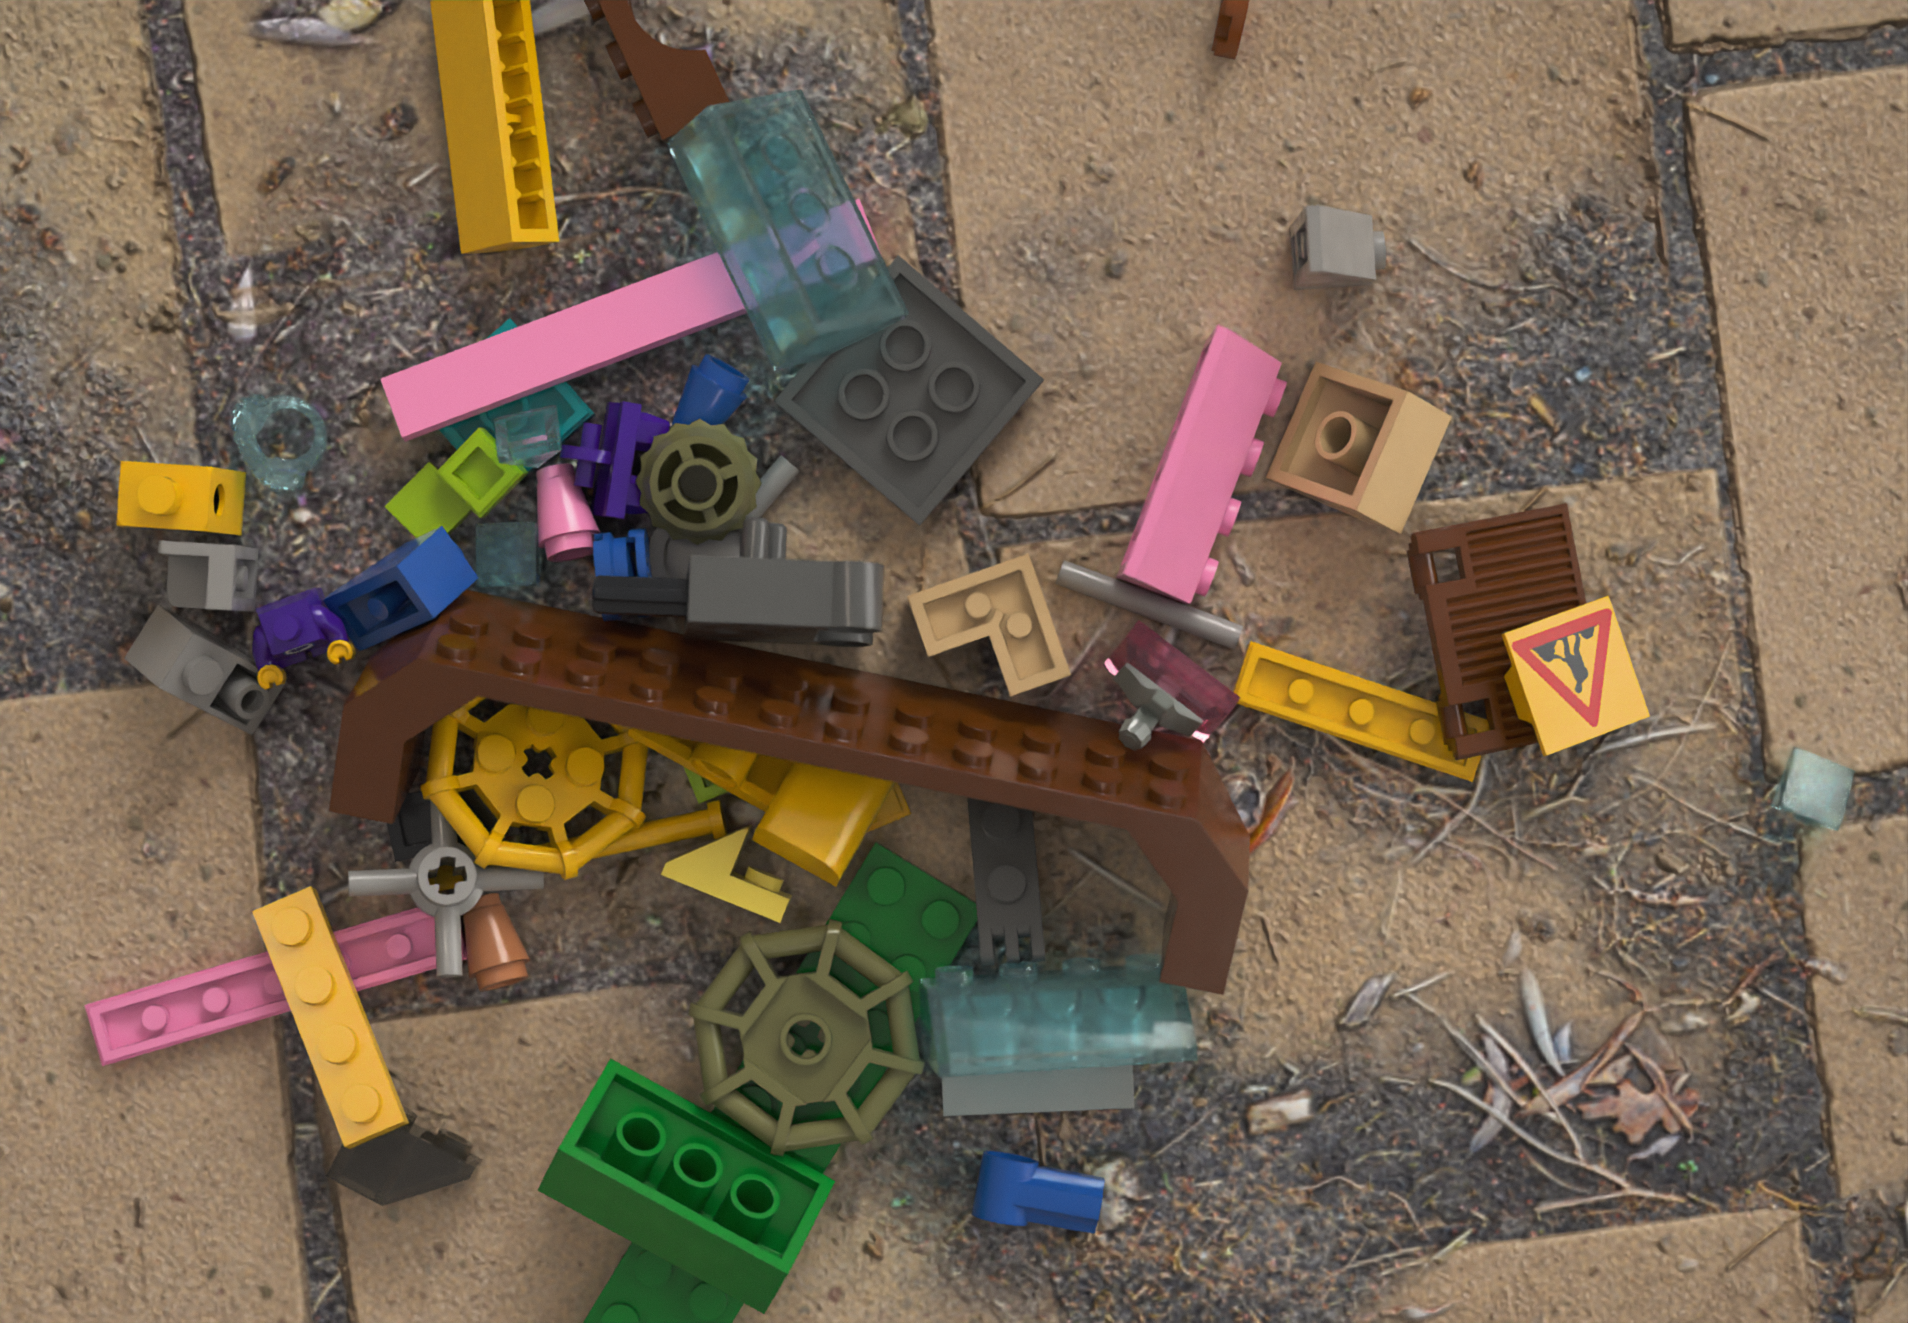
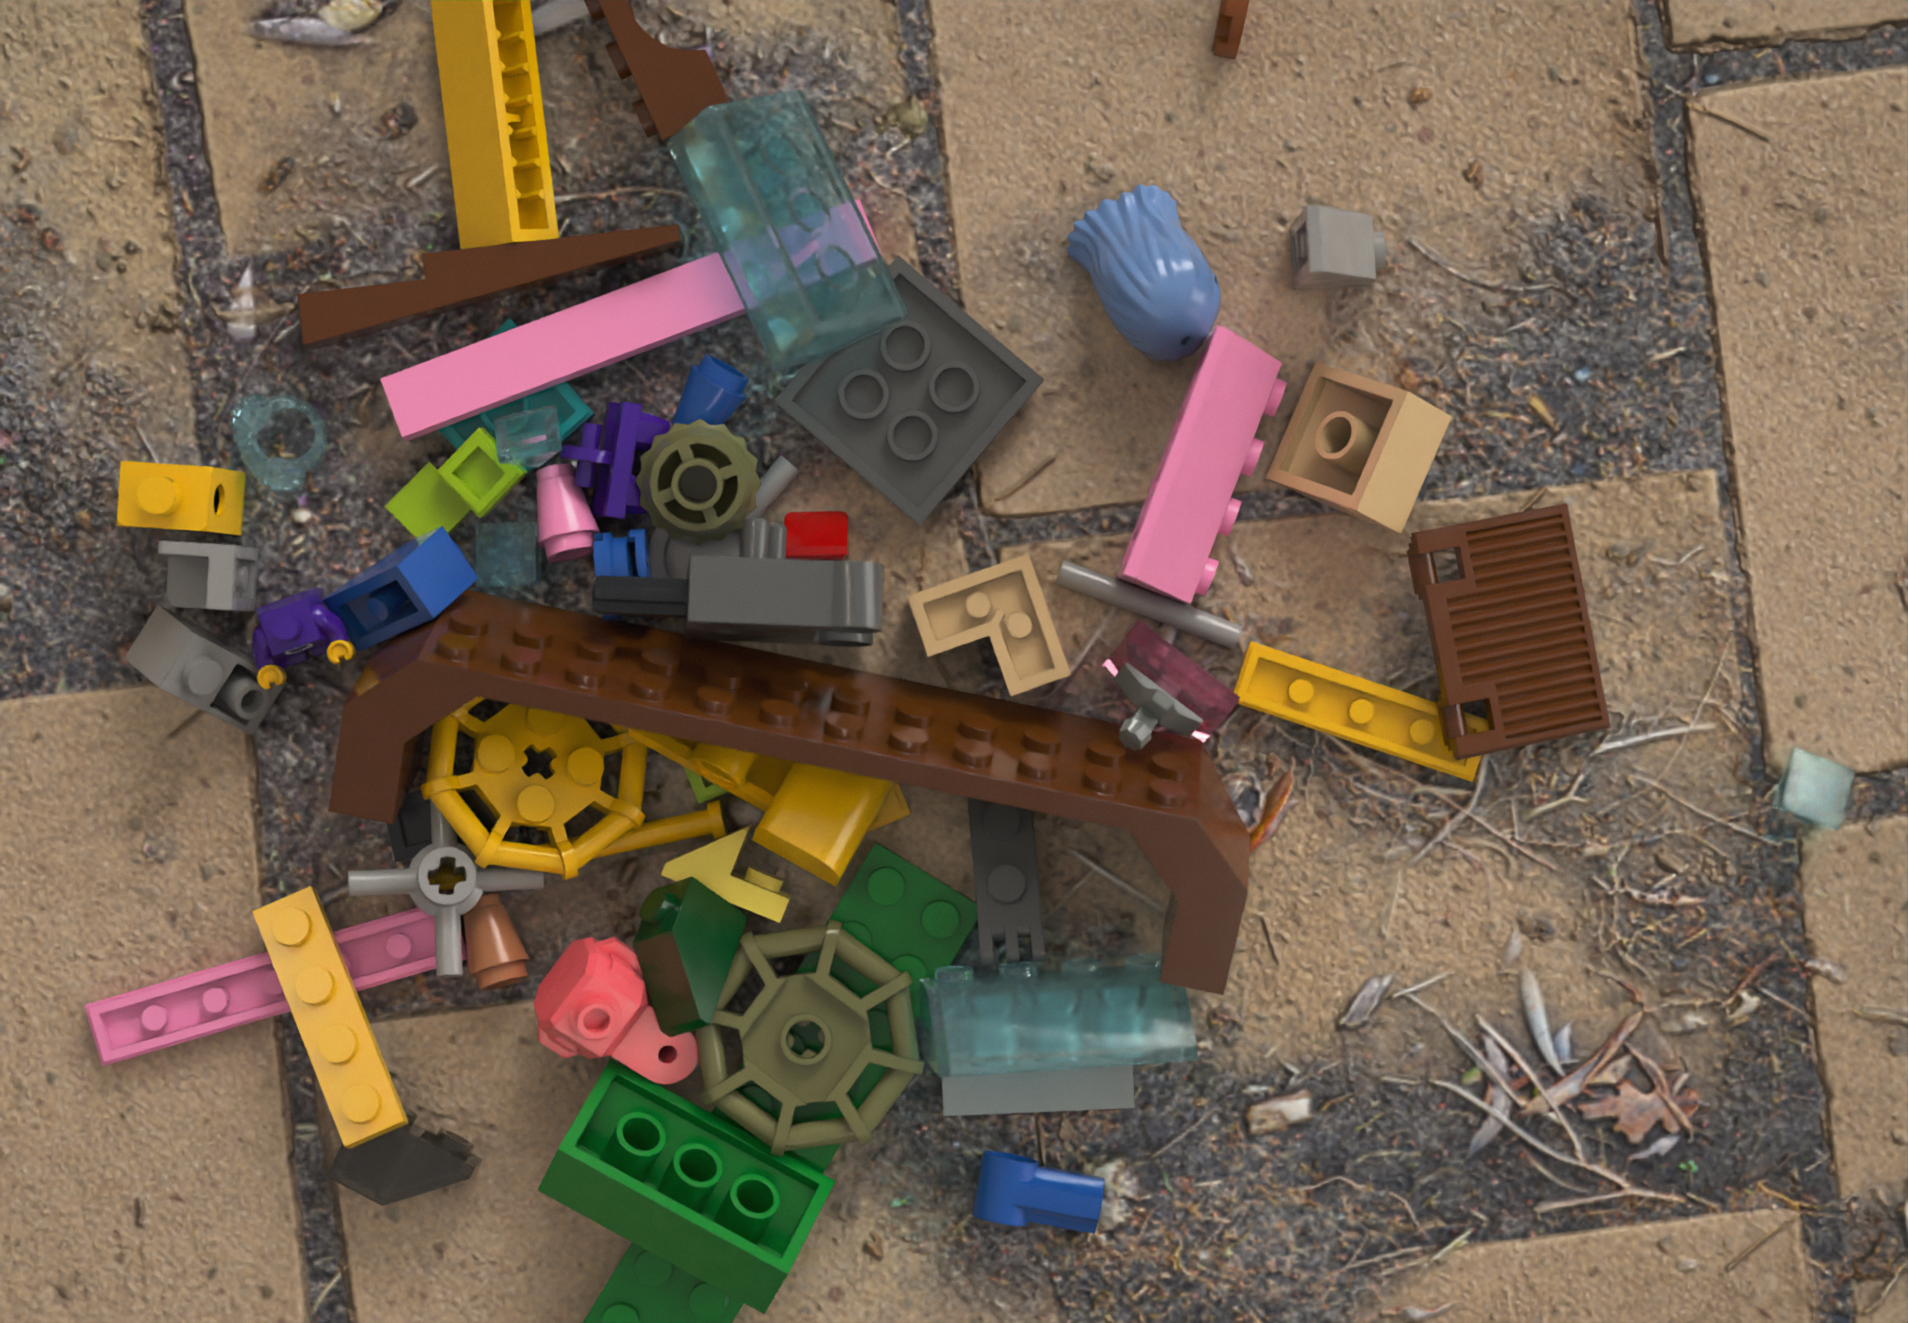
yellow piece [1501,596,1650,756] -> none
none -> reddish brown slope [297,224,684,350]
none -> coral piece [534,937,699,1084]
none -> dark green slope [633,876,748,1037]
none -> red slope [784,511,849,561]
none -> medium blue piece [1066,184,1221,362]

